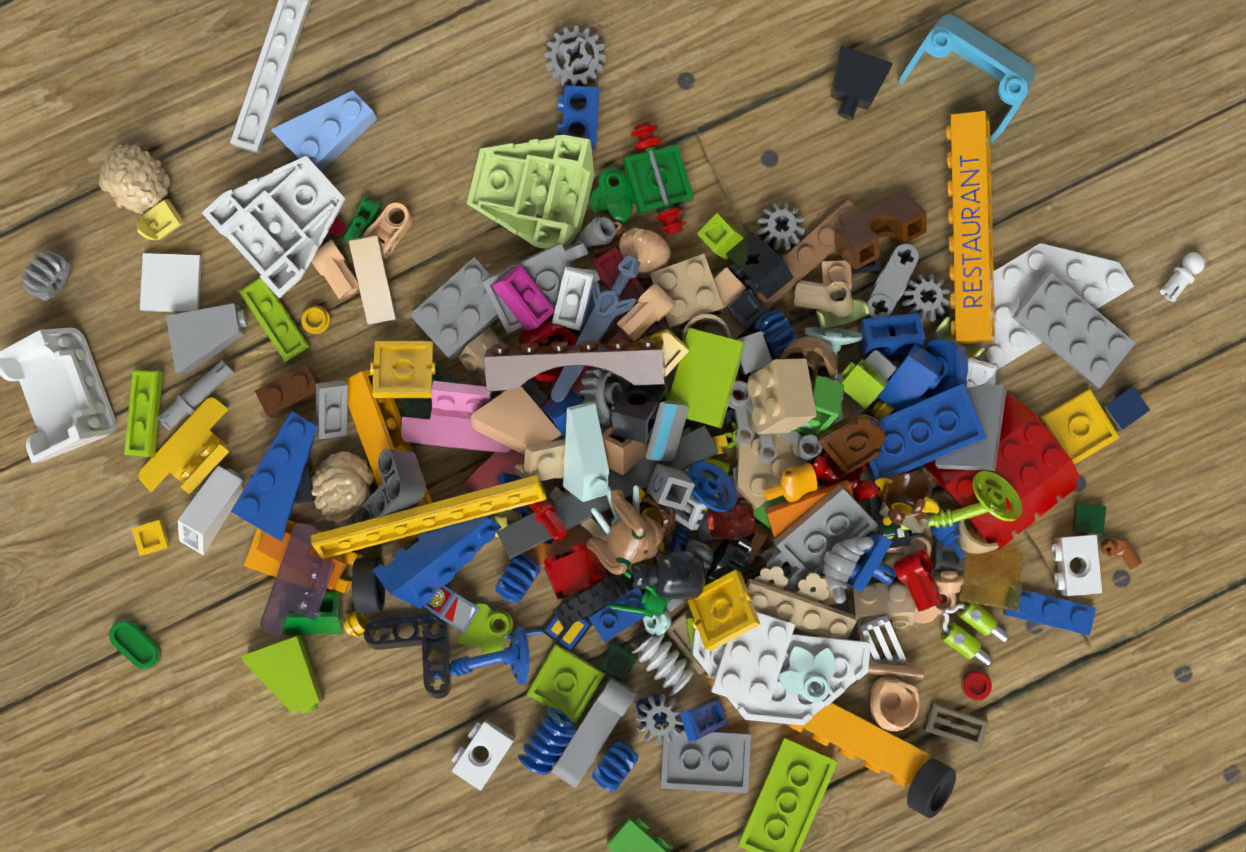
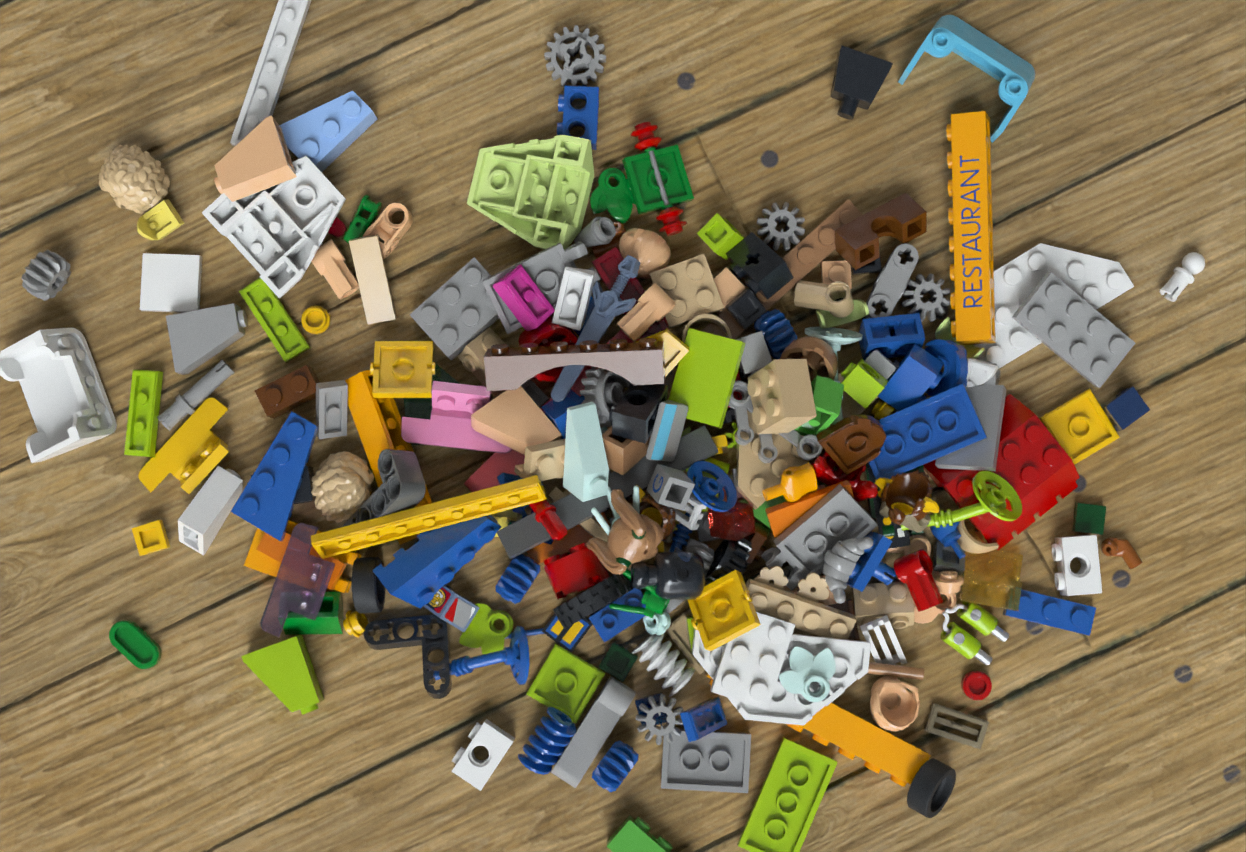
none -> light nougat slope [214,115,297,202]

